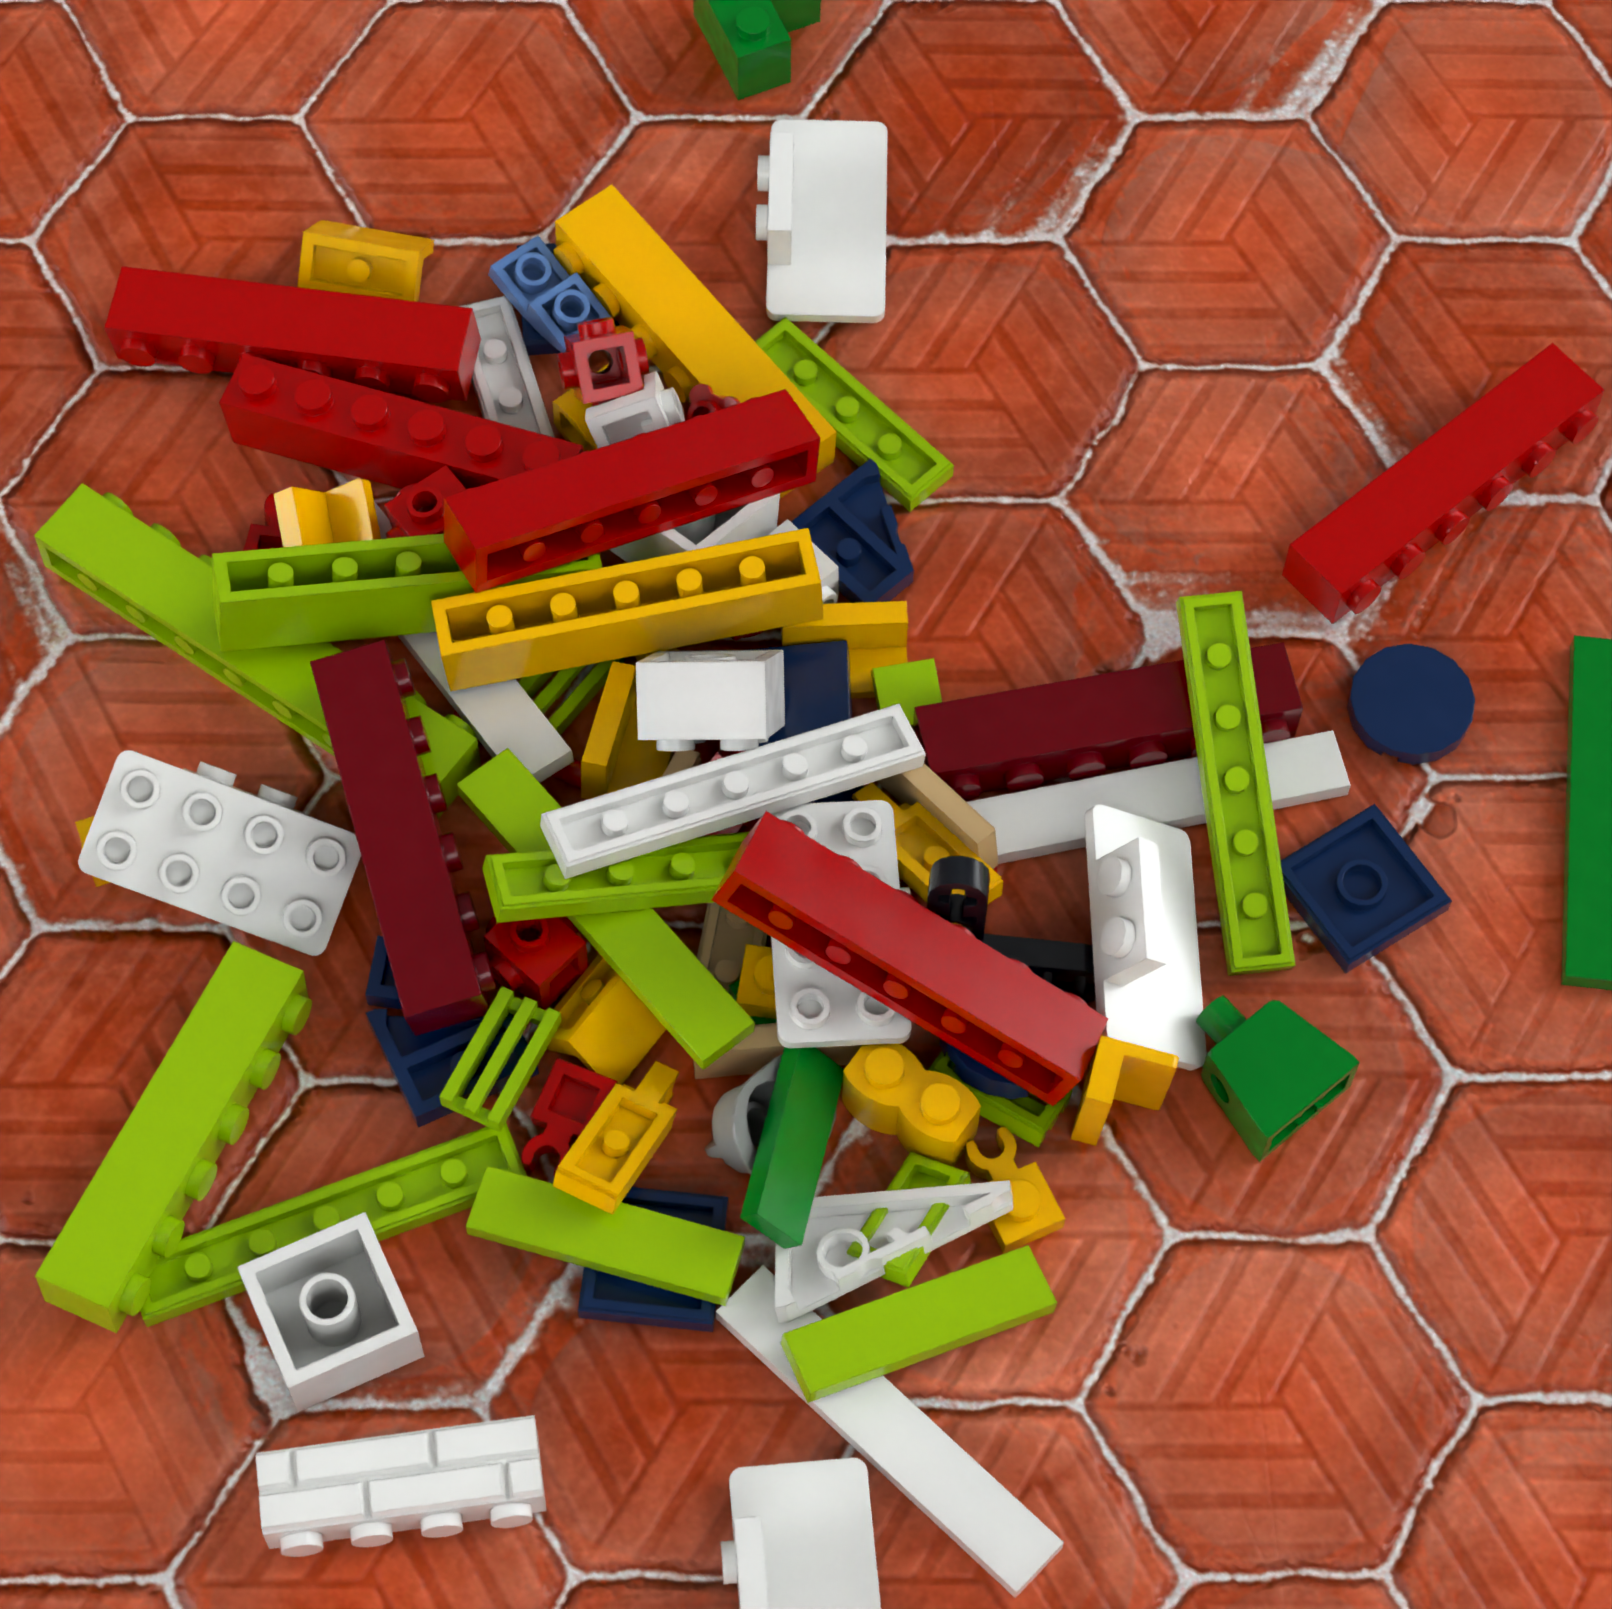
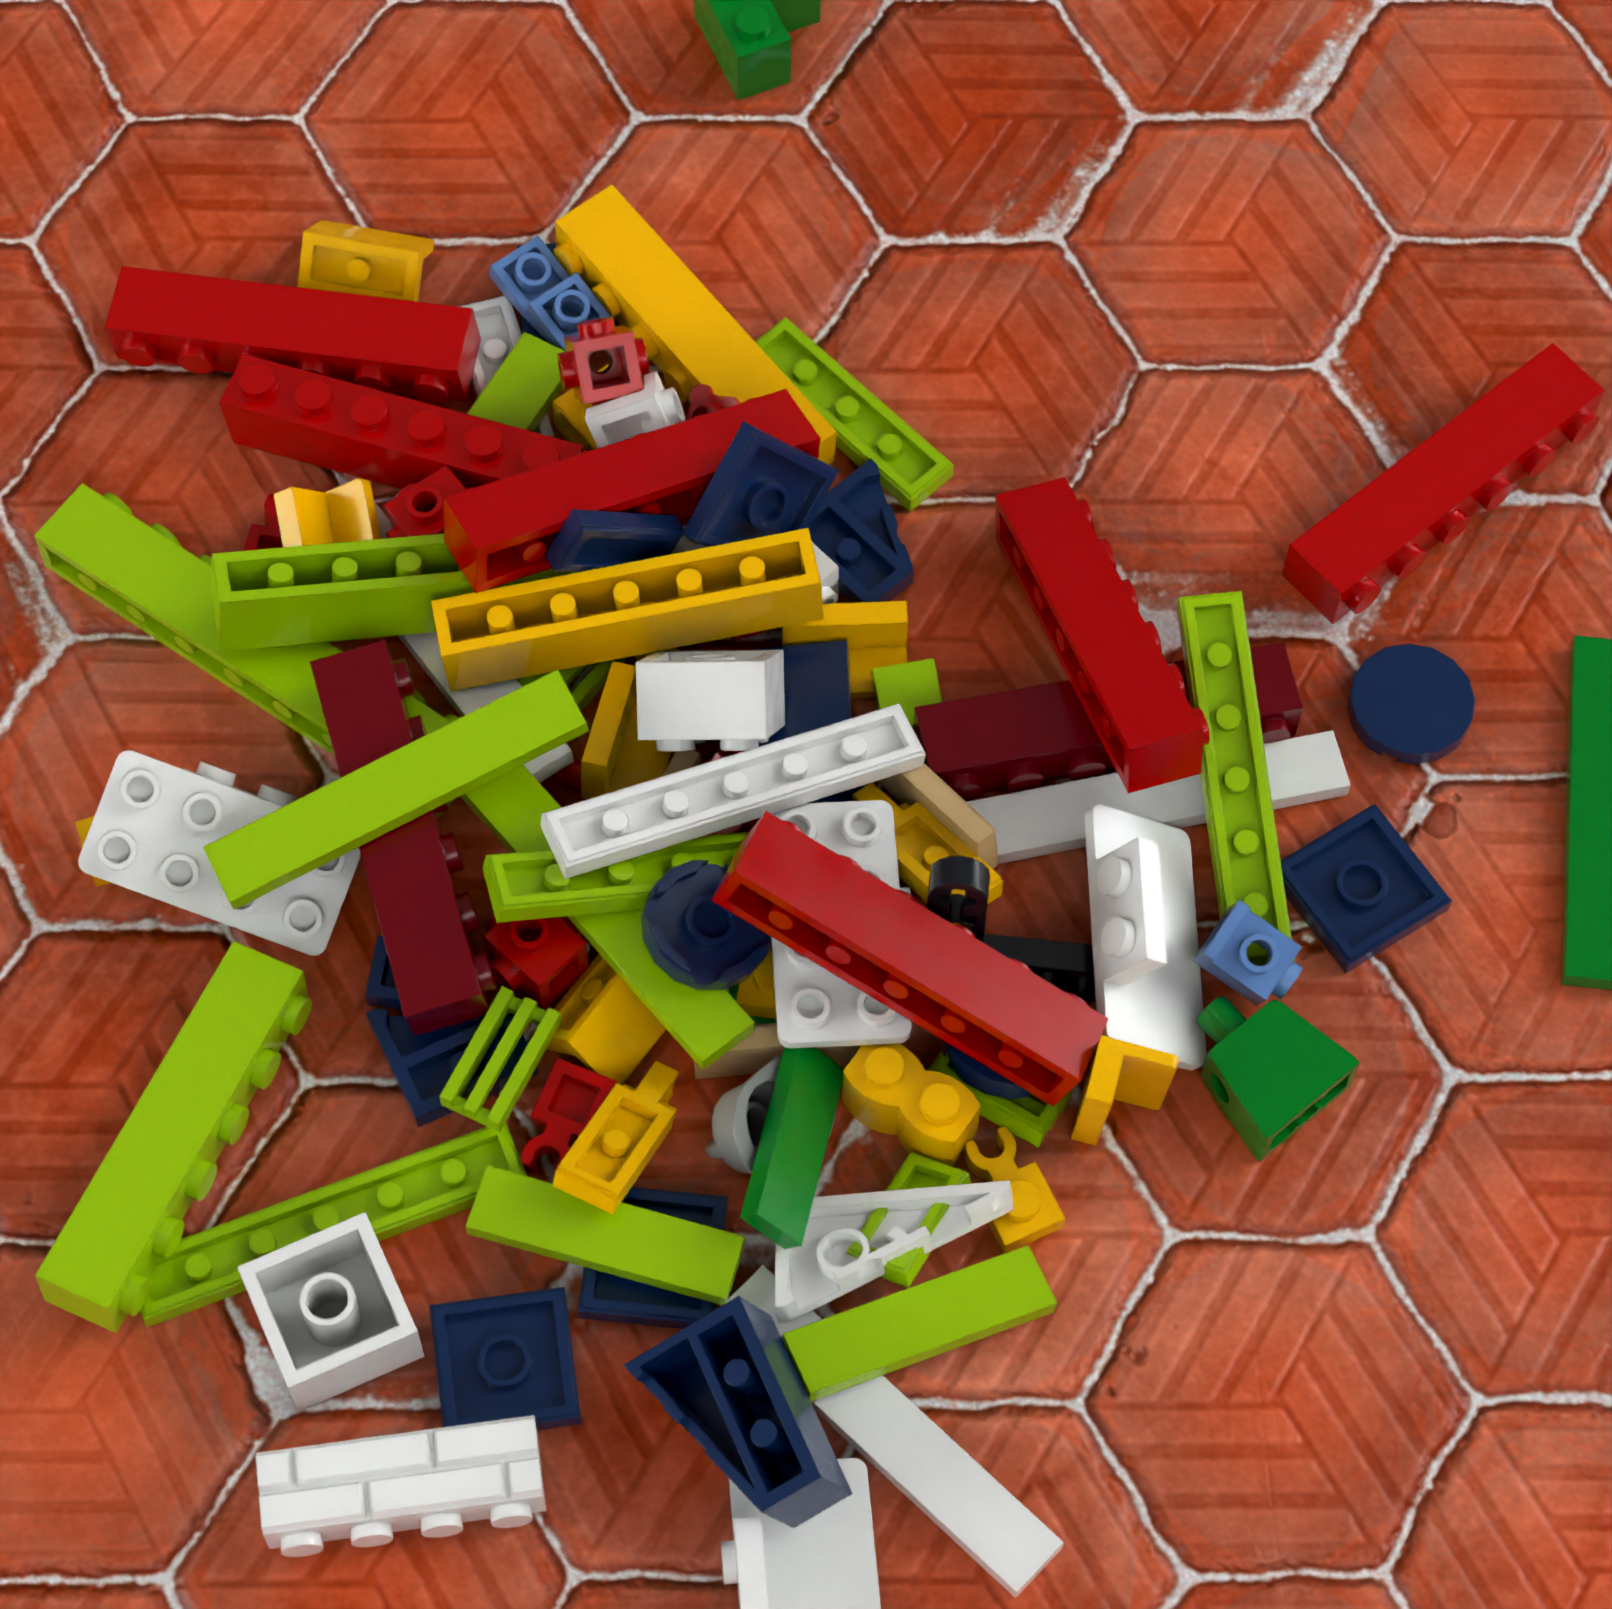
white bracket [756,119,887,323] -> none
none -> lime tile [203,669,589,910]
none -> dark blue tile [430,1287,582,1430]
none -> lime tile [467,331,566,432]
none -> dark blue tile [545,509,684,572]
none -> dark blue wedge [623,1296,853,1528]
none -> dark blue tile [641,860,772,990]
none -> dark blue tile [682,421,839,547]
none -> red brick [995,477,1210,793]
none -> medium blue brick [1192,900,1303,1006]

